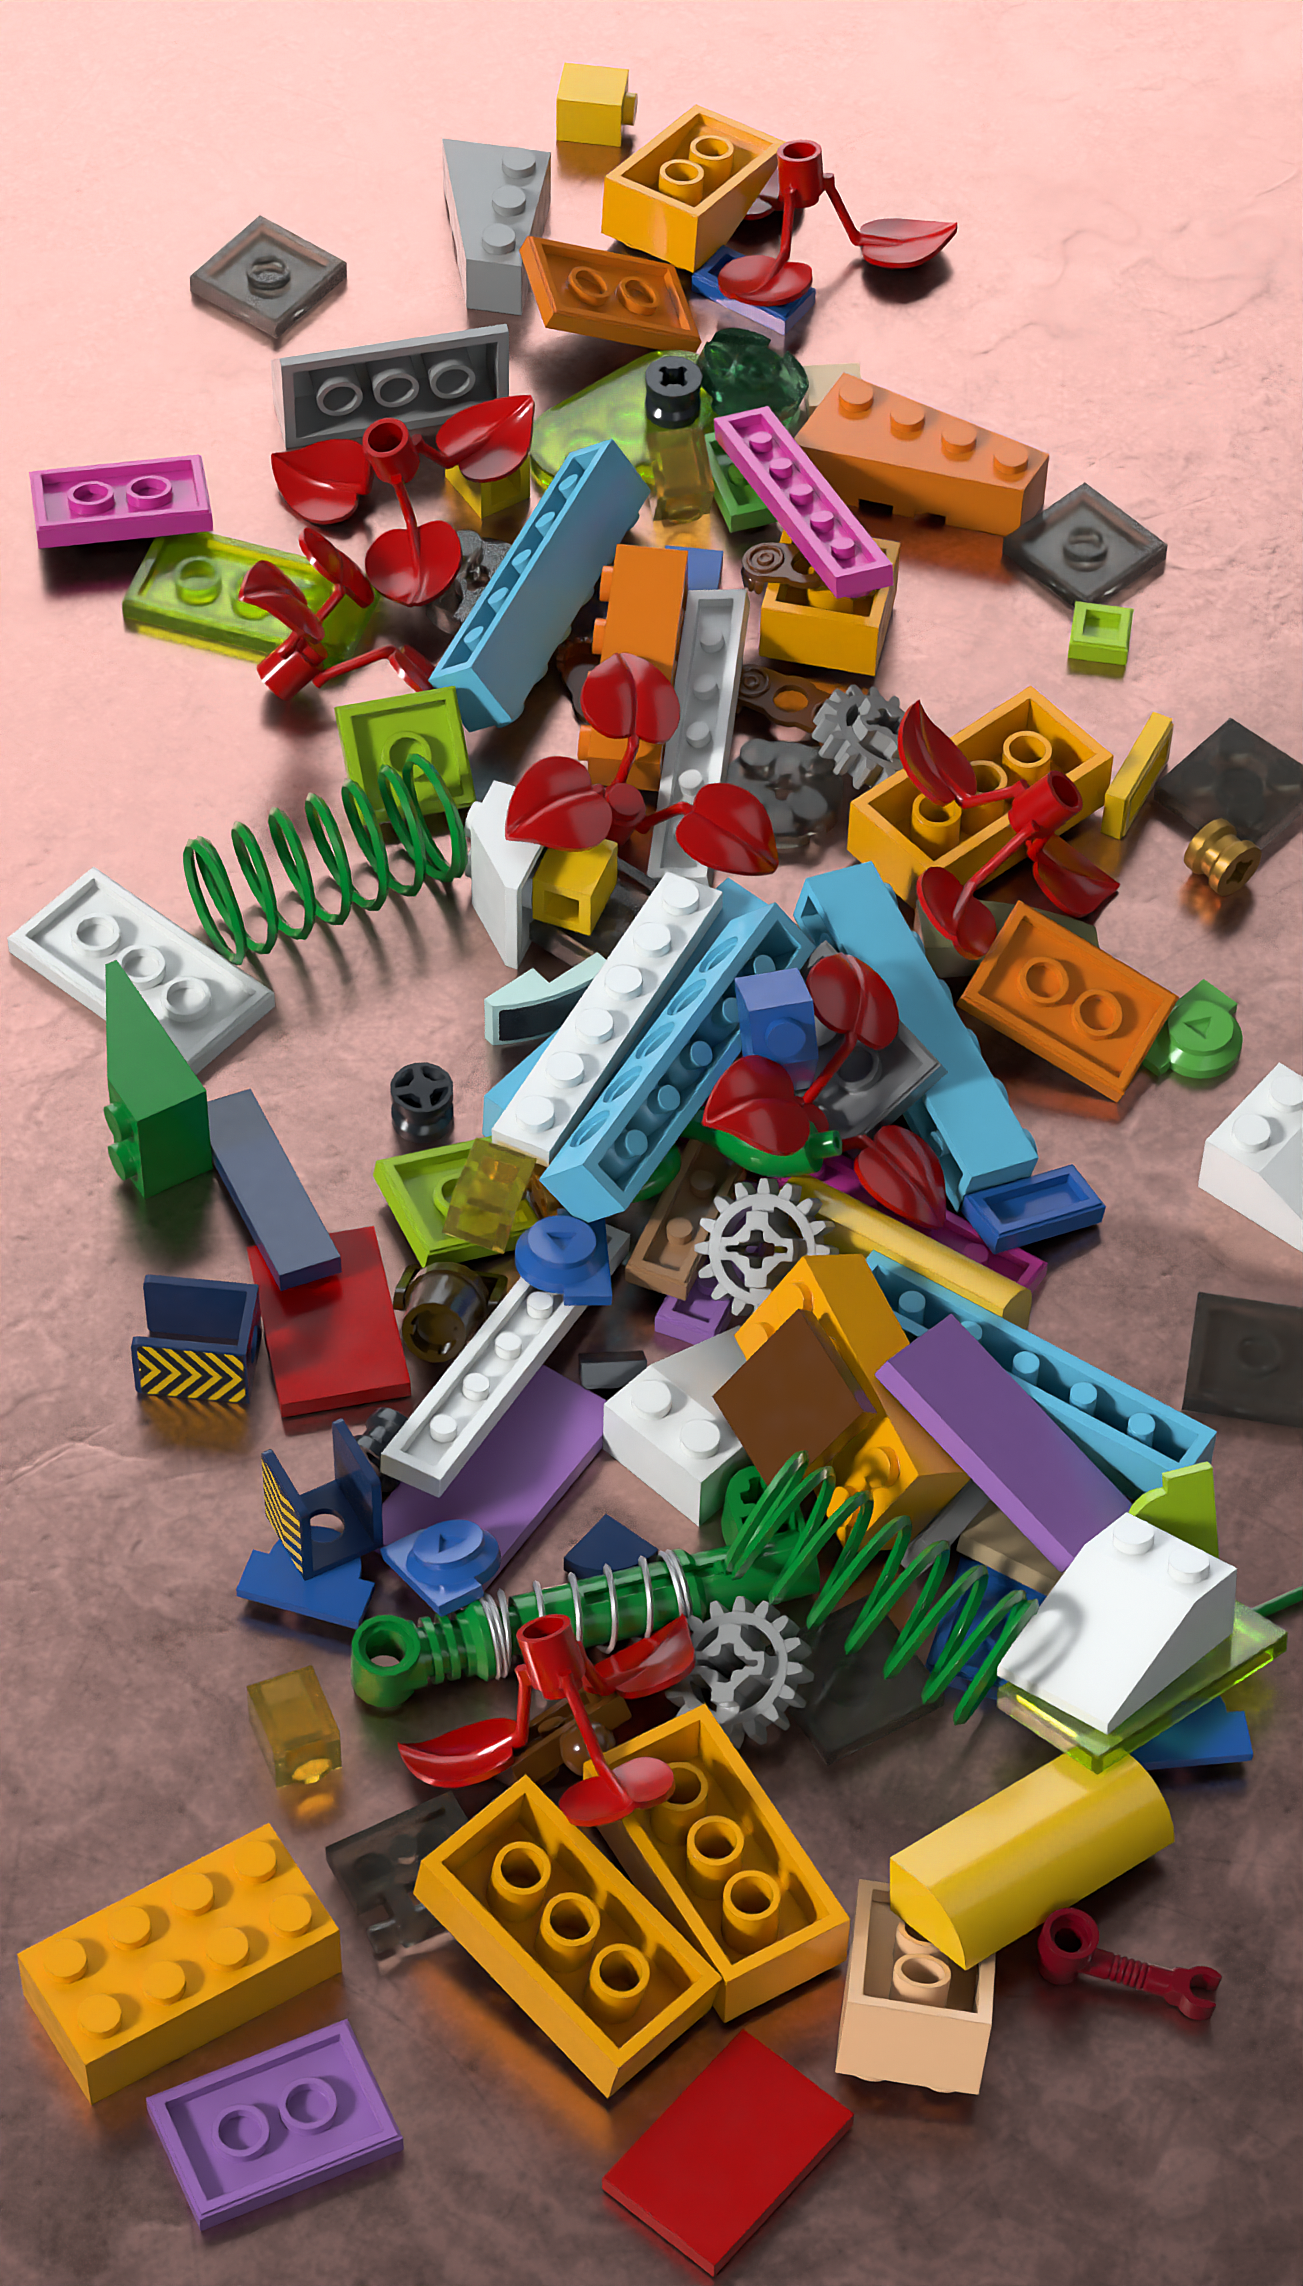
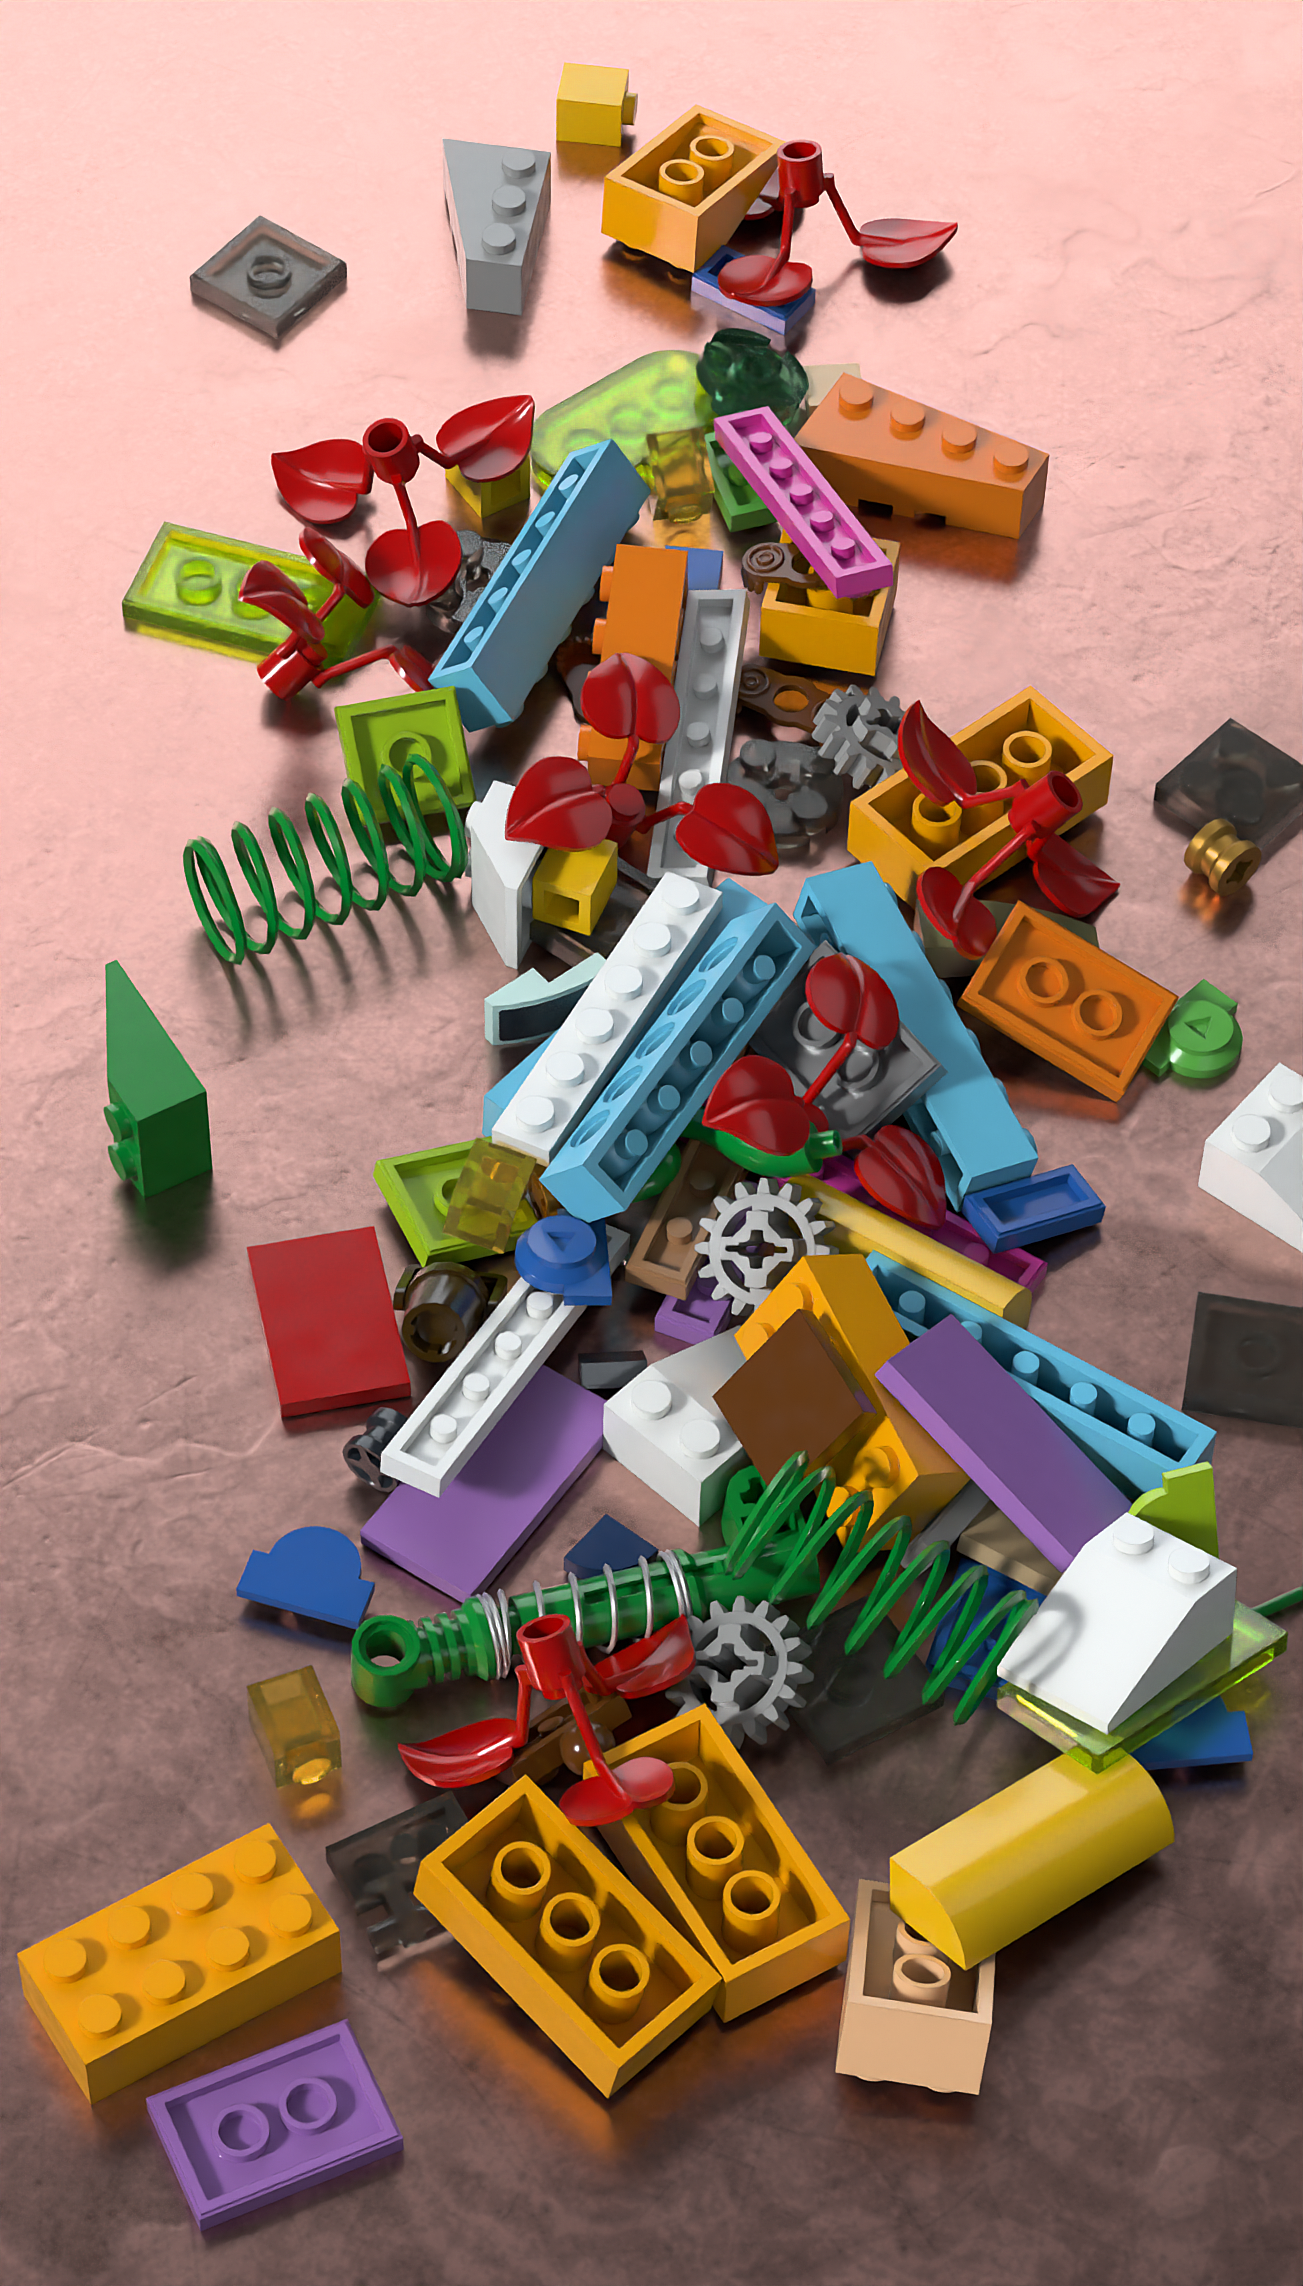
white tile [7,867,275,1075] -> none
dark pink tile [29,454,214,549] -> none
dark blue piece [131,1274,262,1404] -> none
tile [207,1088,342,1291] -> none
dark blue piece [261,1418,384,1581] -> none
light grey slope [271,324,509,449] -> none
blue piece [380,1519,501,1617] -> none
black wheel [390,1062,454,1143] -> none
orange tile [519,236,702,356] -> none
red tile [602,2028,854,2277] -> none
black wheel [644,356,702,430] -> none
blue slope [734,967,819,1090] -> none
clear smoke tile [1002,482,1168,608] -> none
dark red brick [1037,1908,1222,2020] -> none
lime tile [1068,601,1134,666] -> none
yellow tile [1100,712,1174,840] -> none

